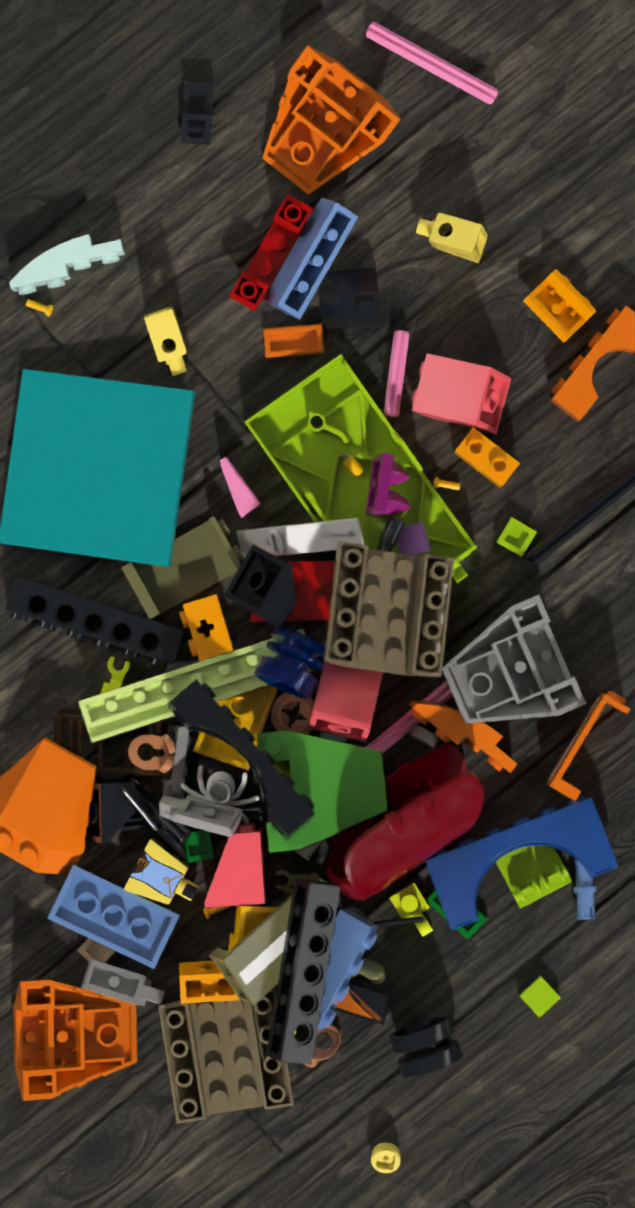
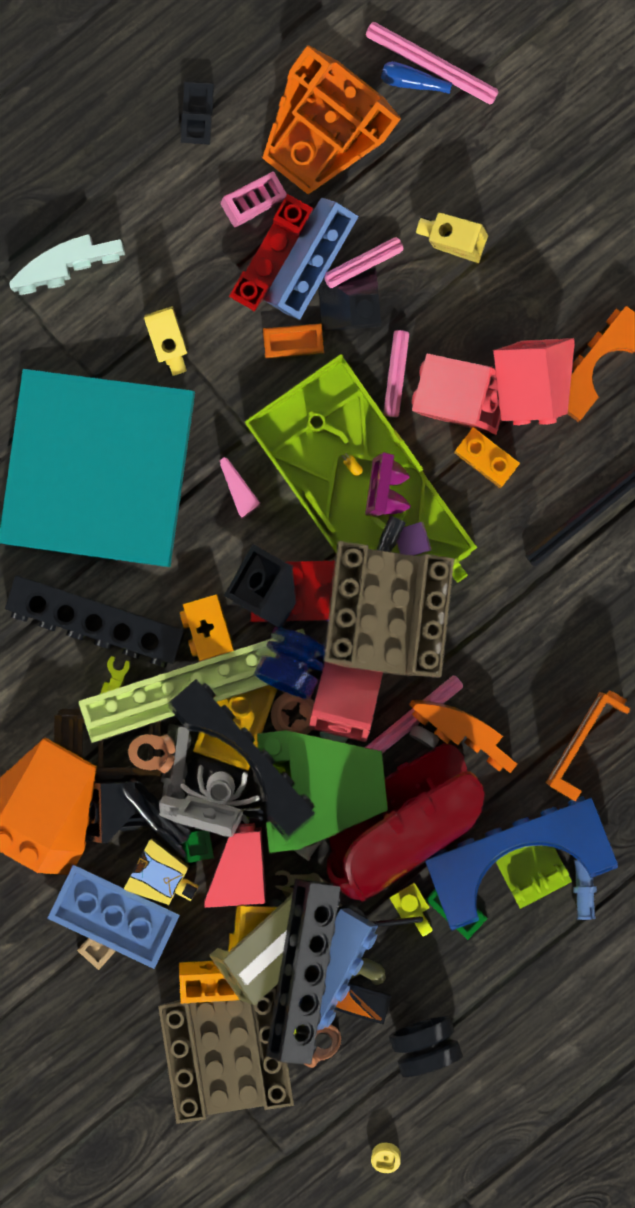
orange wedge [13,979,138,1101] -> none
yellow piece [26,299,53,316] -> none
light grey hinge [81,959,165,1006] -> none
olive panel [121,516,245,619] -> none
yellow piece [203,906,230,919] -> none
white piece [236,518,364,558] -> none
yellow piece [433,477,460,490] -> none
light grey wedge [442,595,586,723] -> none
lime tile [496,517,537,557] -> none
lime tile [519,975,561,1018] -> none
light orange bracket [523,269,596,343] -> none
none -> bright pink slope [221,171,287,227]
none -> bright pink axle [324,237,403,288]
none -> blue piece [381,61,452,94]
none -> coral slope [493,338,574,425]

